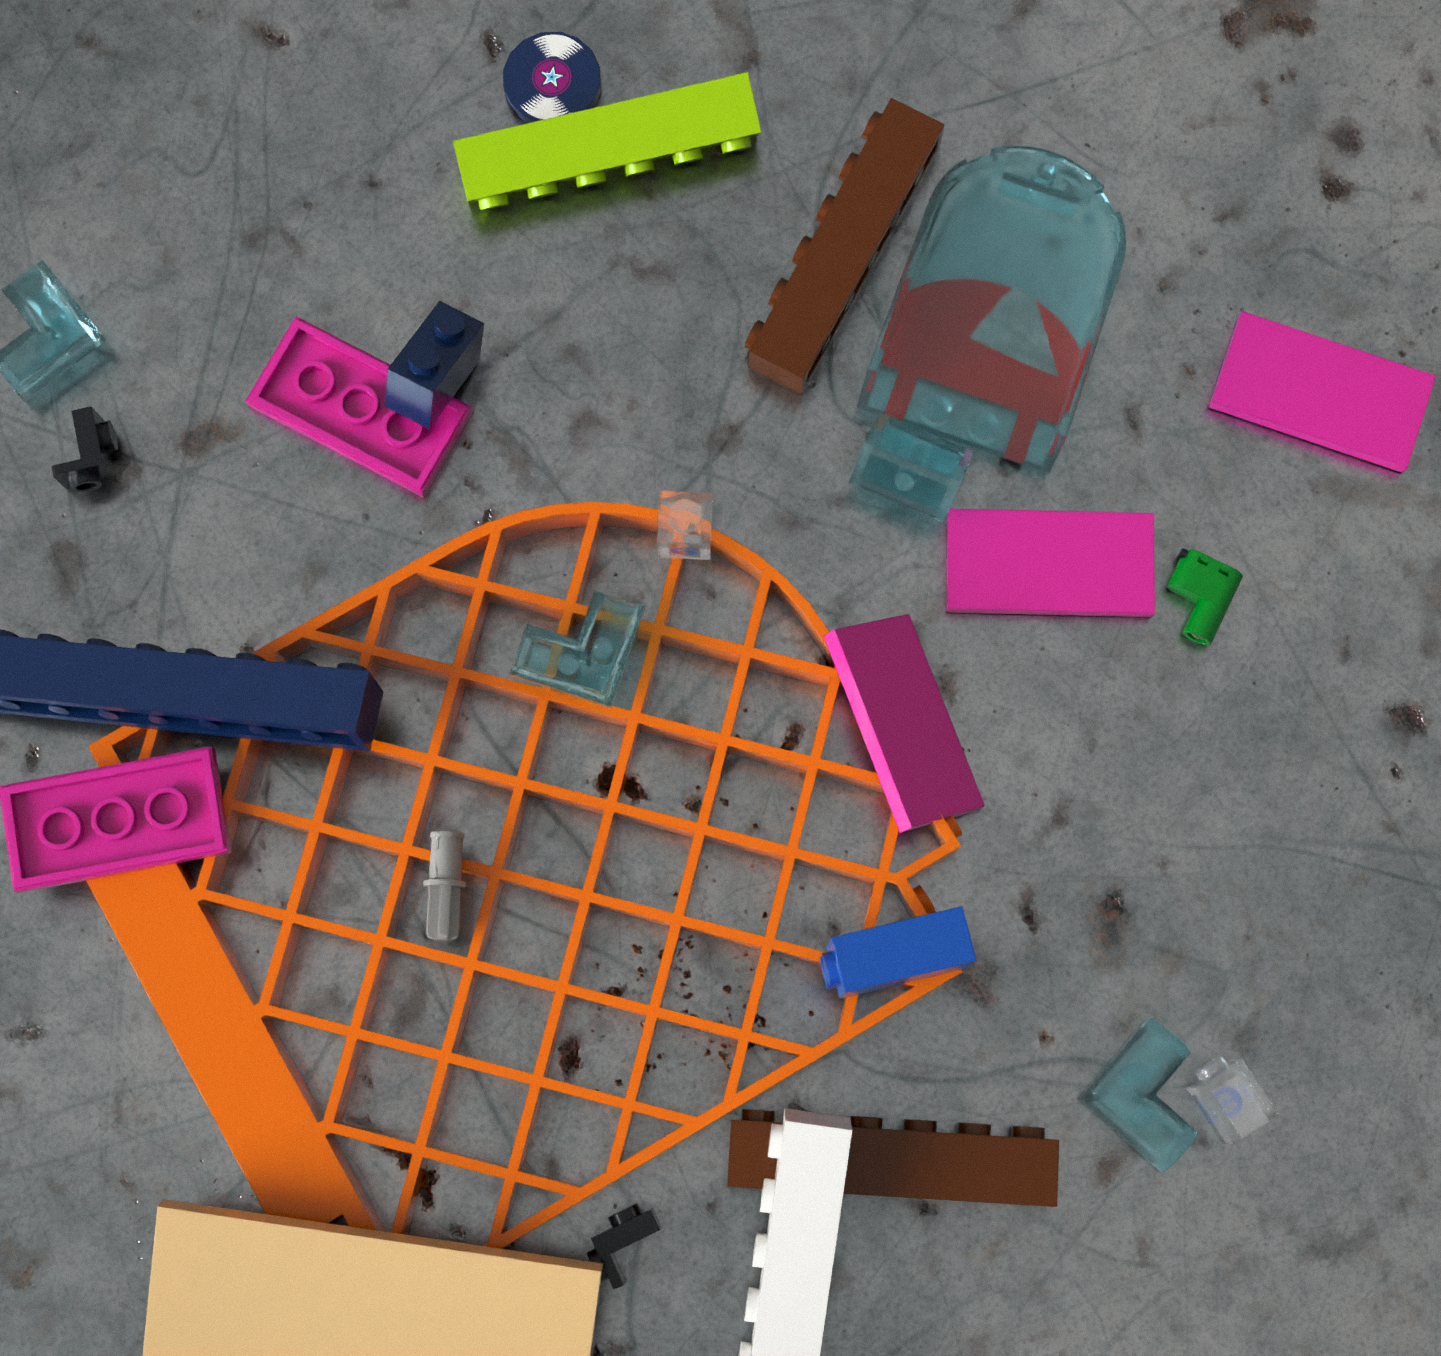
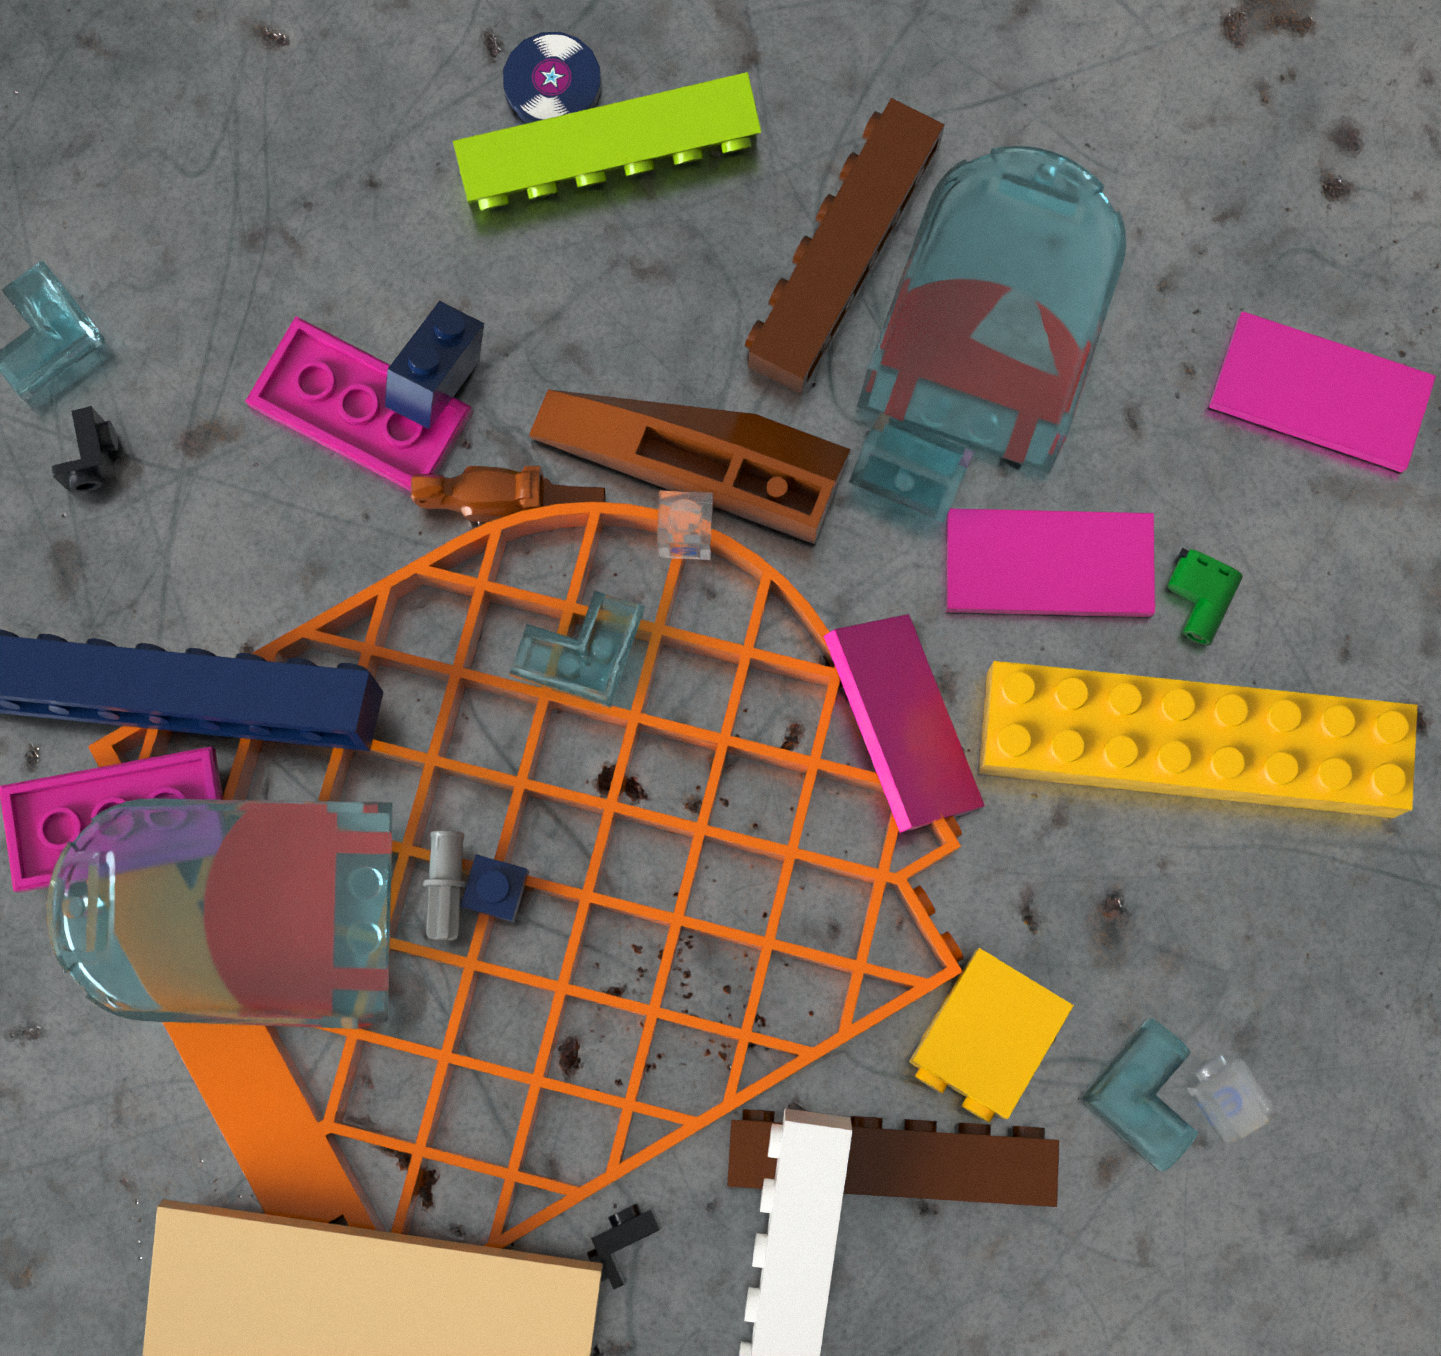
blue brick [820,906,977,999] -> none
none -> clear light blue windscreen [46,798,393,1029]
none -> dark orange animal [411,466,605,522]
none -> dark blue plate [460,854,529,923]
none -> dark orange wedge [529,389,851,544]
none -> yellow brick [909,948,1074,1123]
none -> yellow brick [978,661,1418,818]

